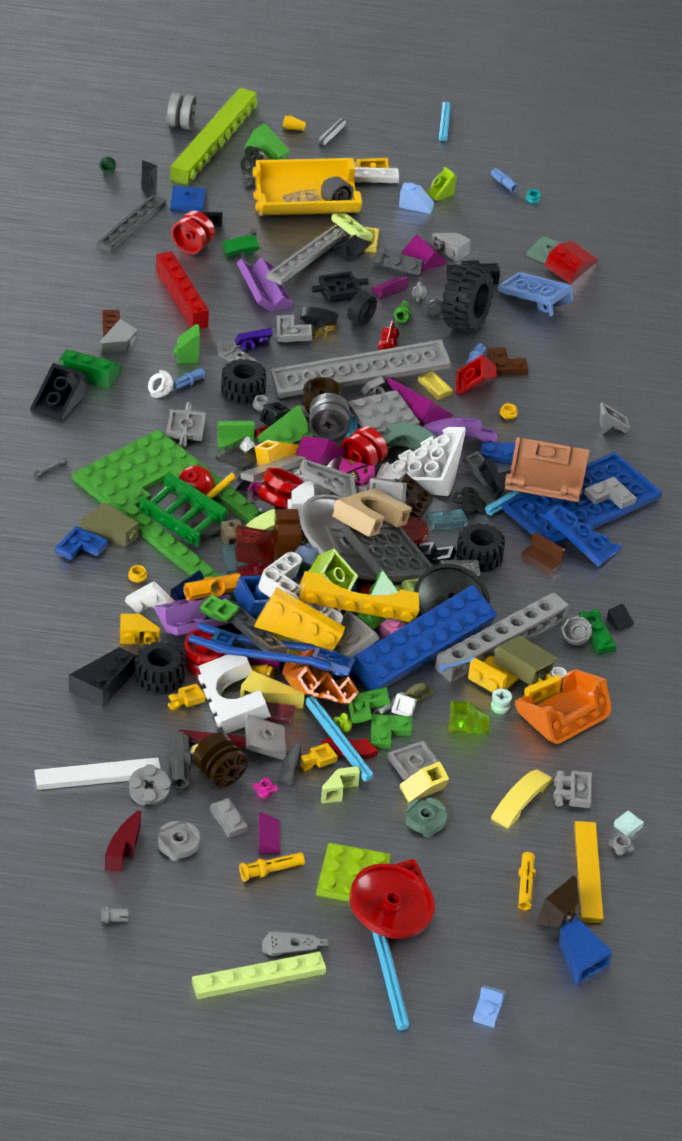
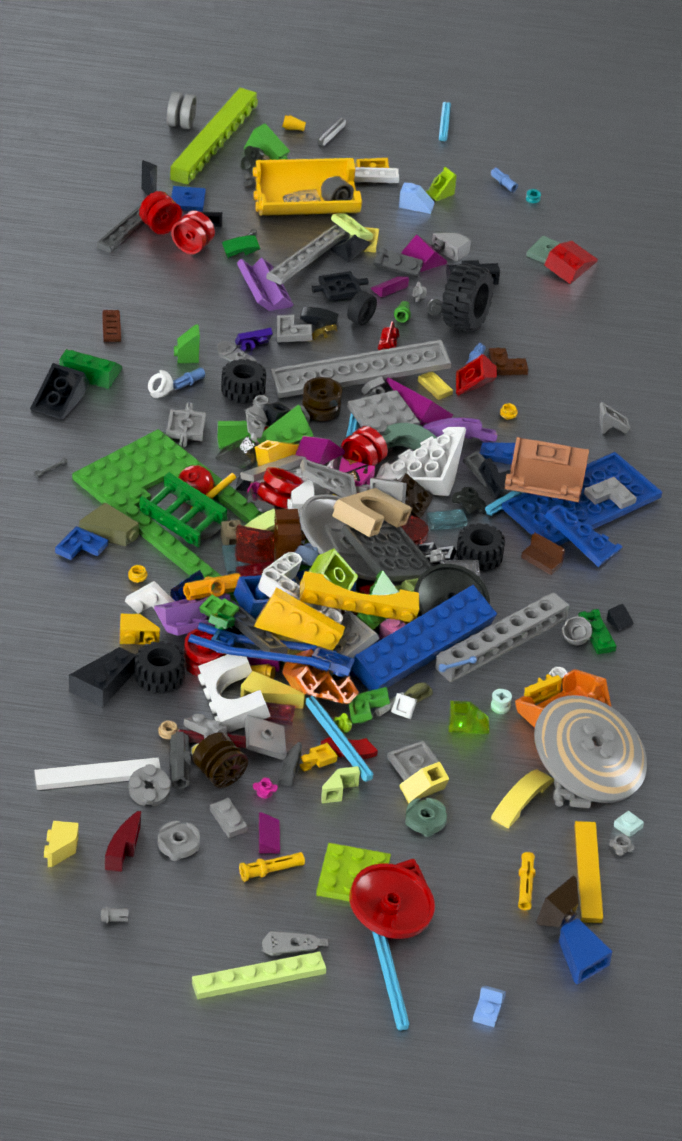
dark green tile [99,157,116,173] -> none
light grey slope [99,319,138,353] -> none
red brick [156,251,209,329] -> none
yellow plate [168,683,206,710] -> none
flat silver wheel [309,393,349,440] -> none
bright green plate [370,714,412,750] -> none
yellow bracket [468,656,519,692] -> none
olive brick [493,635,557,685] -> none
medium blue plate [498,272,573,317] -> none
none -> light yellow slope [44,821,79,867]
none -> red wheel [139,191,182,235]
none -> tan plate [158,721,179,739]
none -> light grey hinge [183,714,227,739]
none -> green plate [208,612,236,630]
none -> light grey piece [245,405,267,442]
none -> light grey plate [425,549,448,563]
none -> light grey dish [534,695,647,803]

